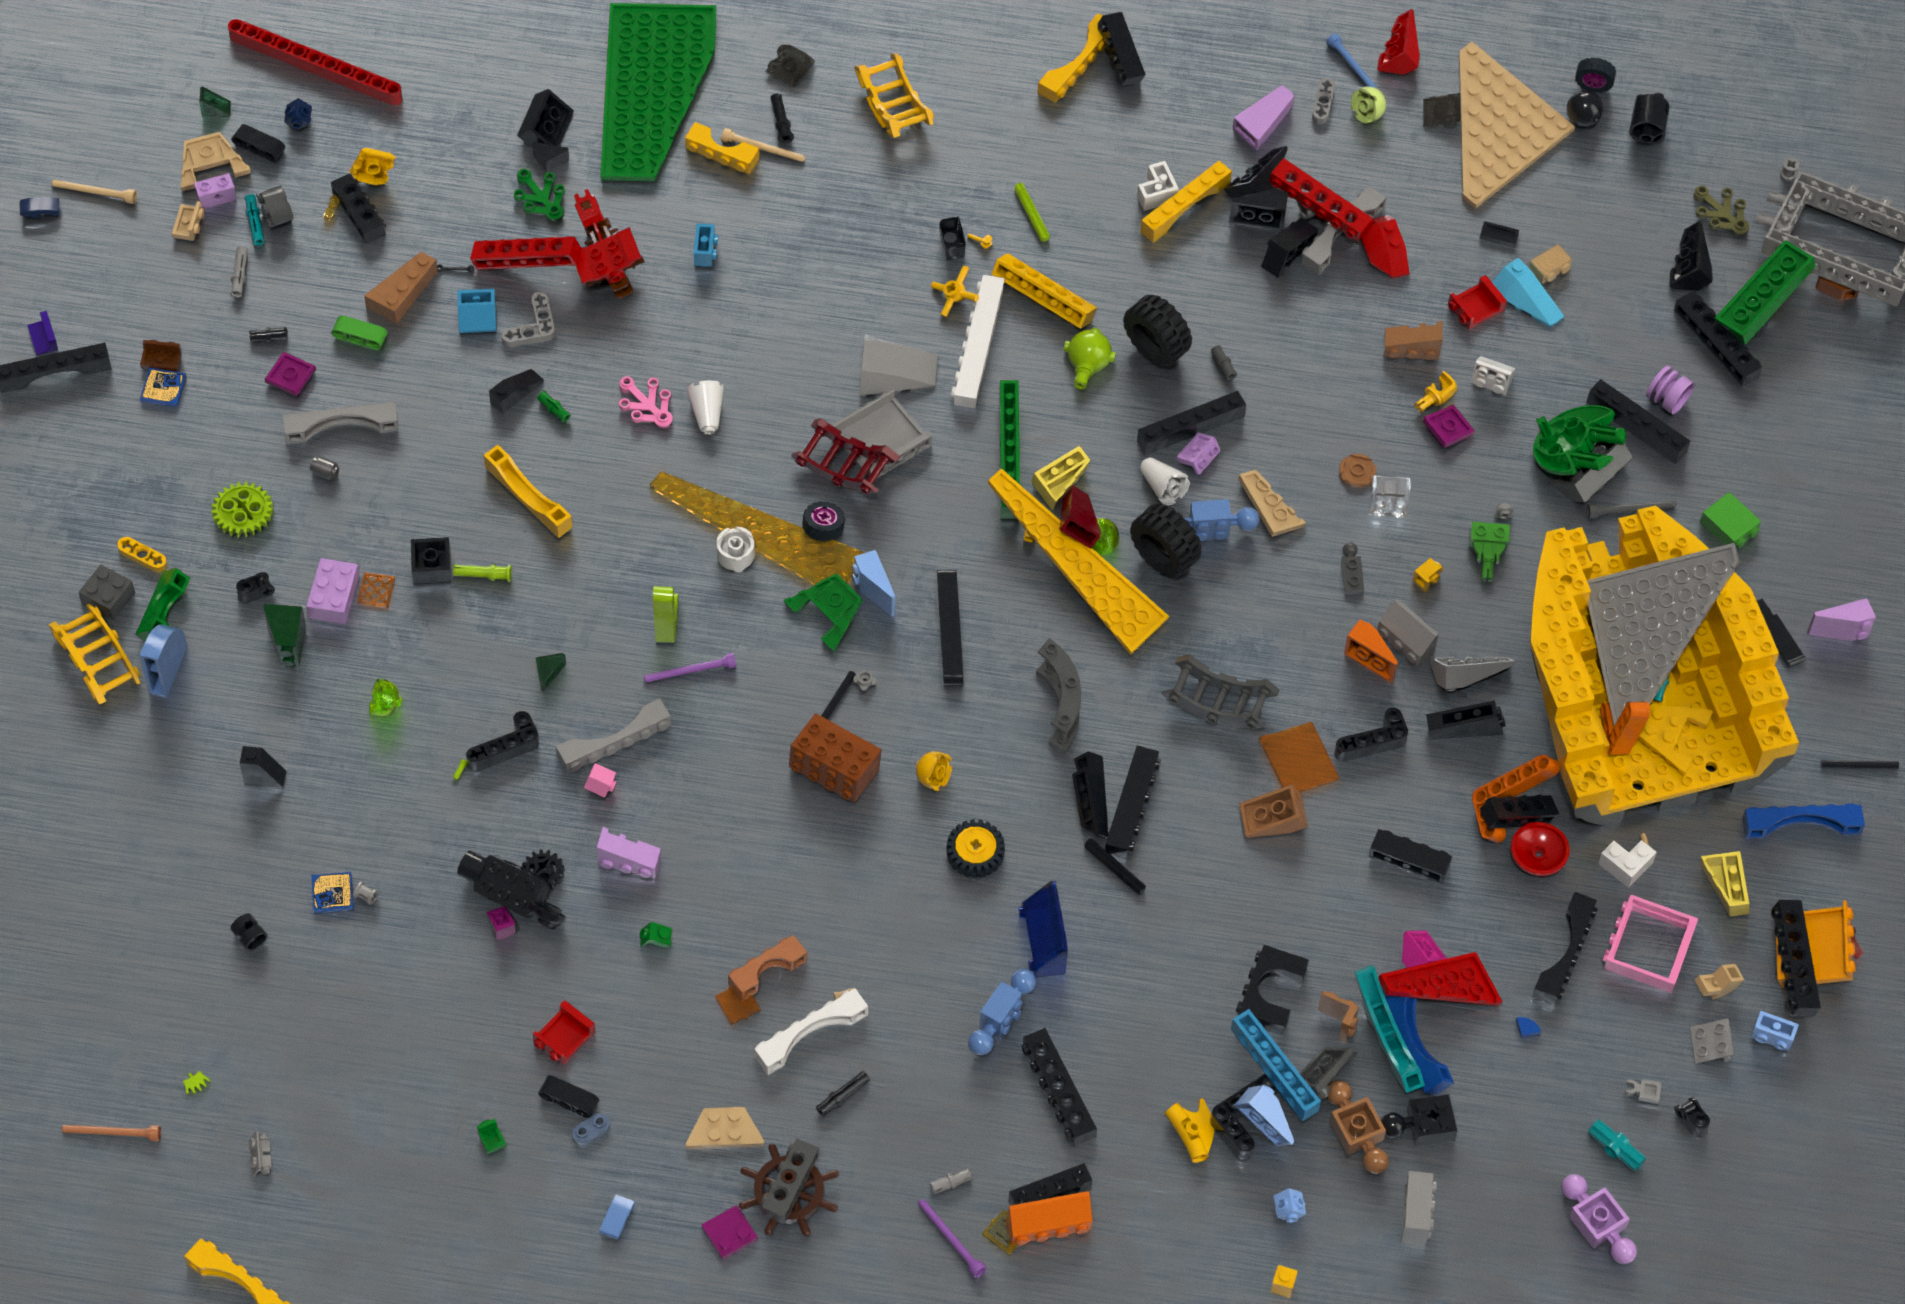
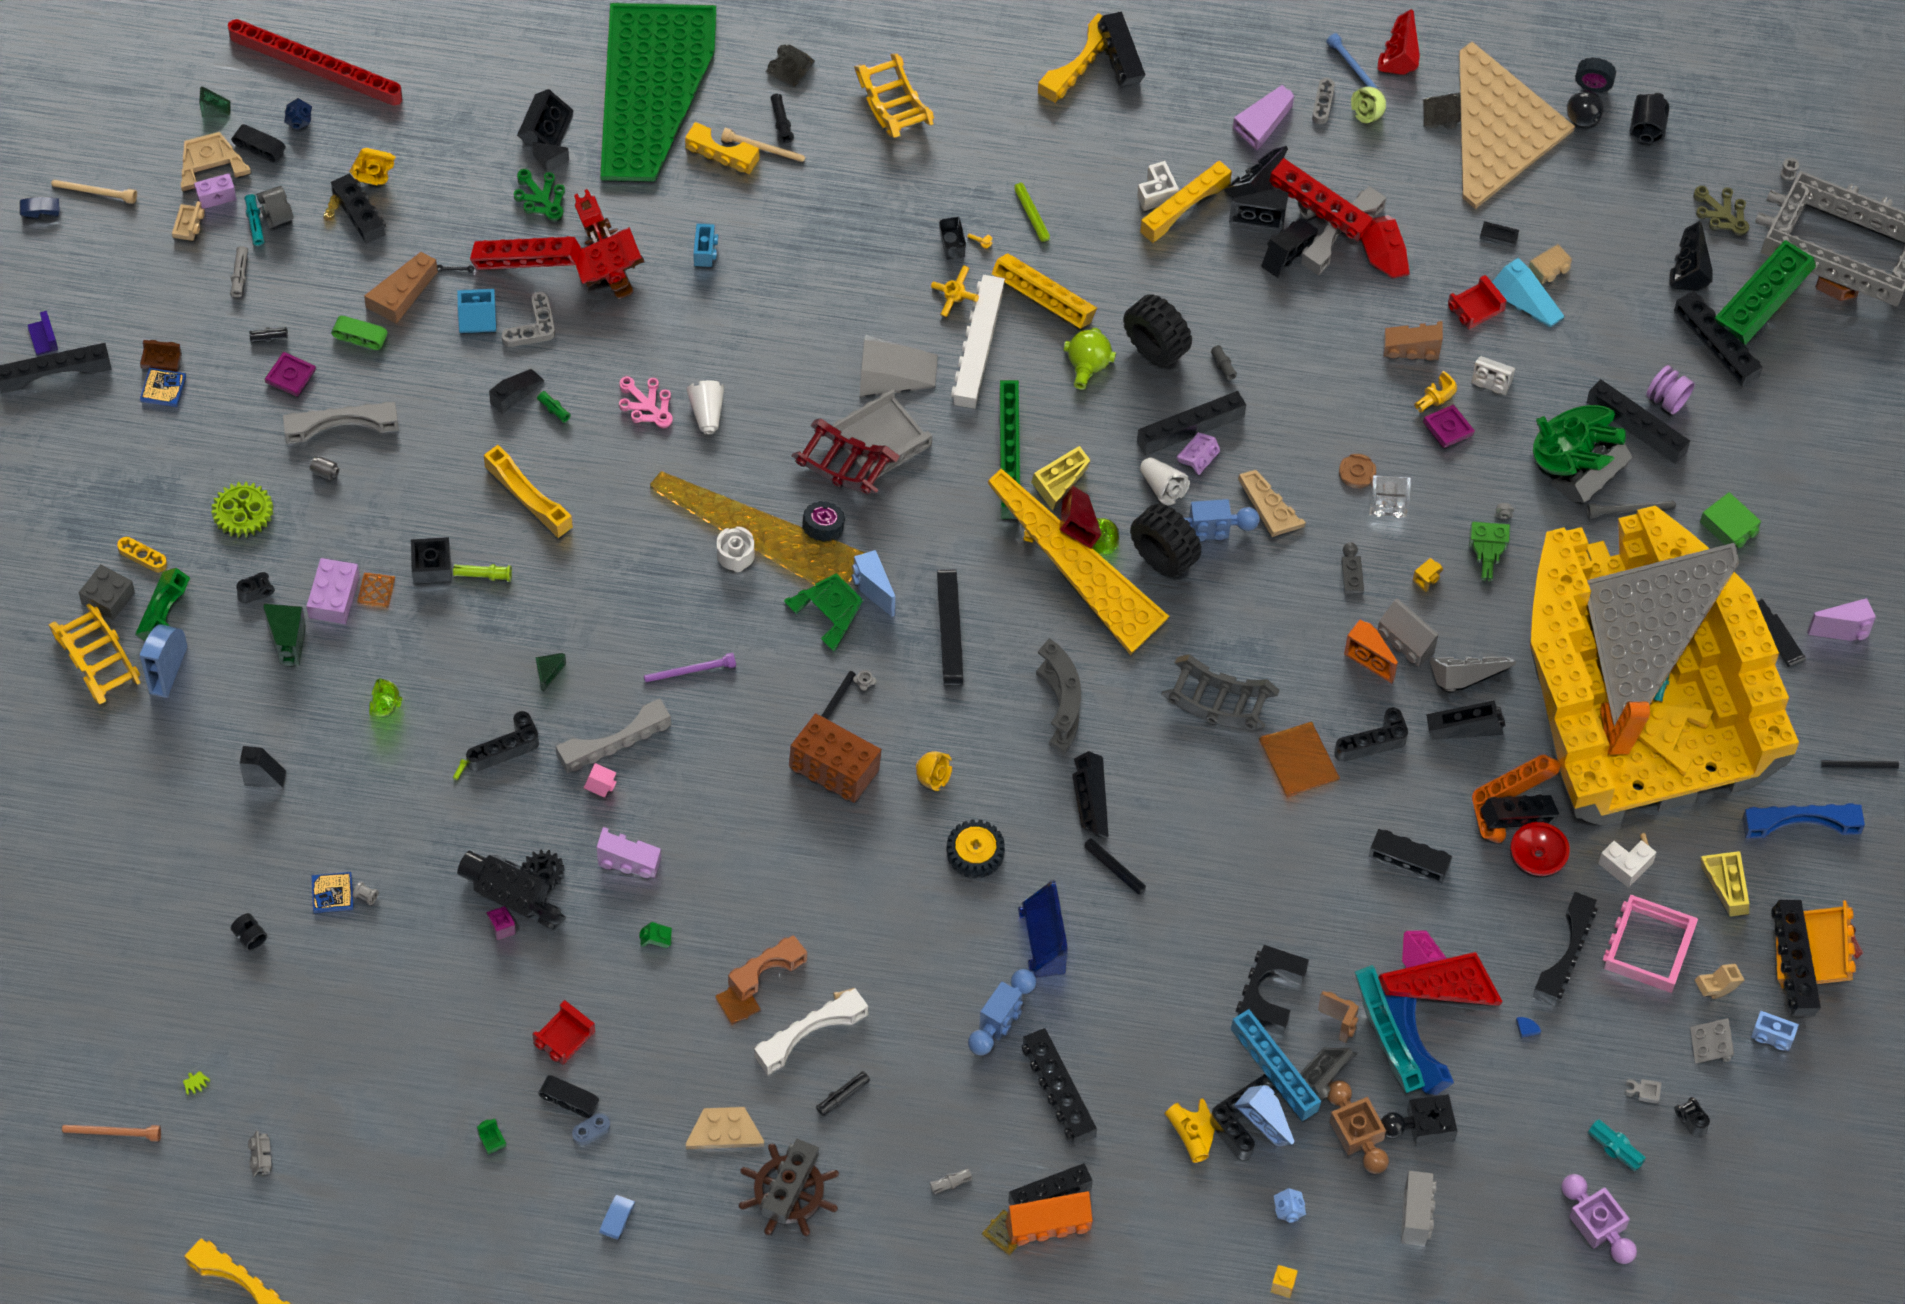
lime beam [653,586,678,643] -> none
magenta plate [701,1205,758,1260] -> none
medium lavender piece [918,1199,987,1278] -> none
black brick [1105,745,1161,859] -> none
medium nougat slope [1239,784,1308,838] -> none

